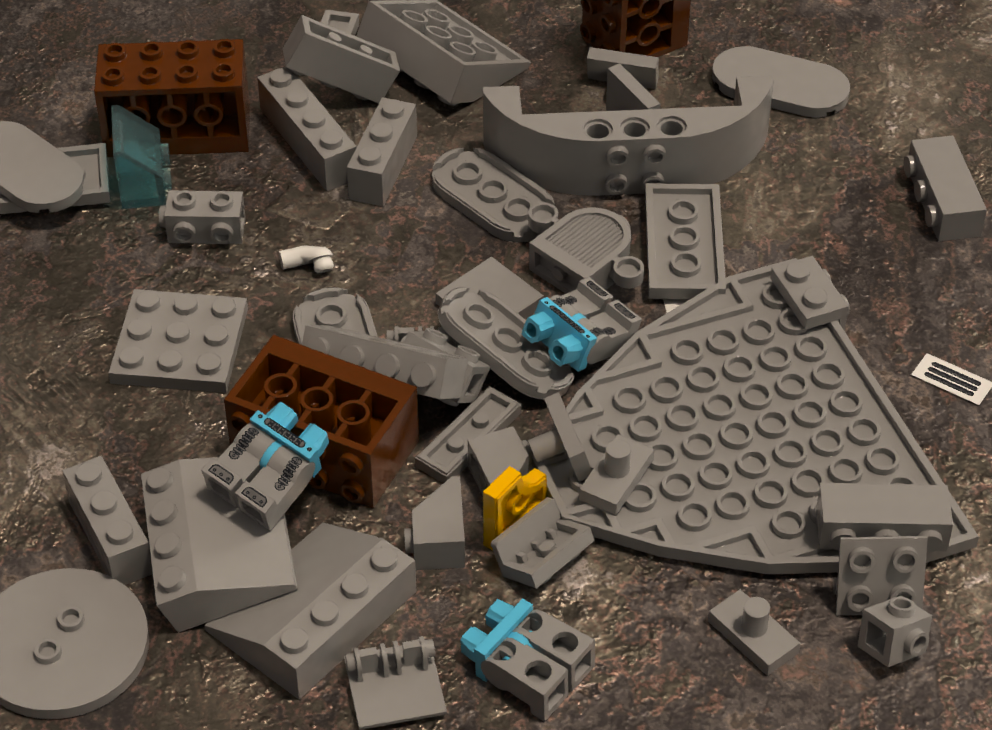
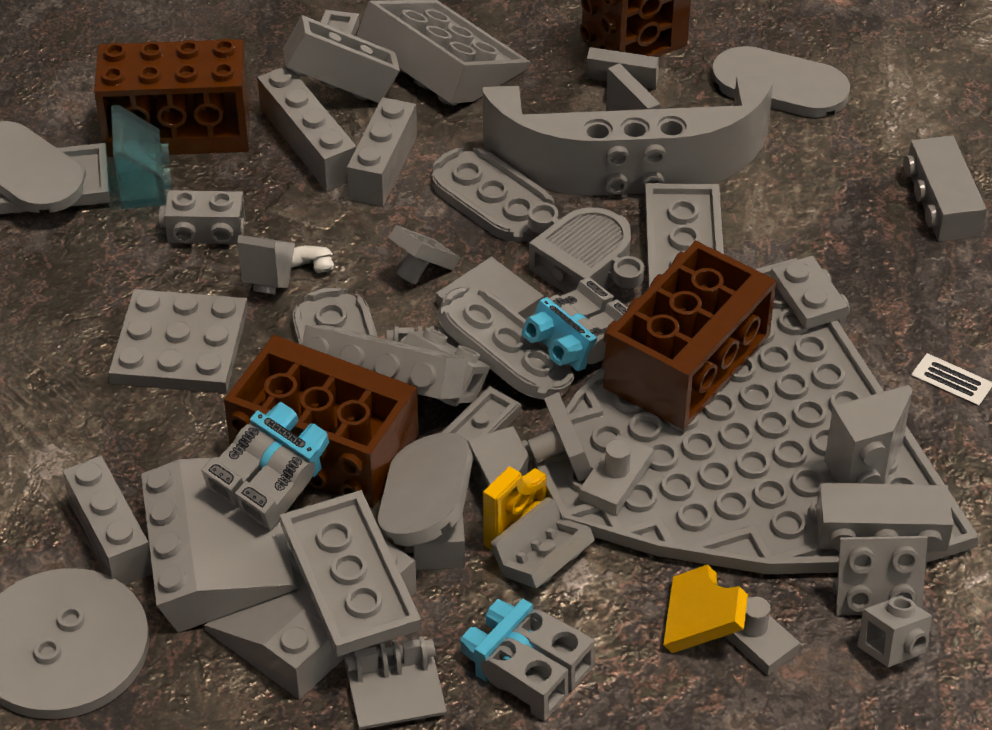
none -> light grey slope [237,235,295,294]
none -> light grey plate [280,490,422,657]
none -> light grey tile [378,433,473,546]
none -> light grey tile [388,225,461,285]
none -> reddish brown brick [602,240,777,430]
none -> yellow tile [663,564,748,653]
none -> light grey slope [824,385,913,484]

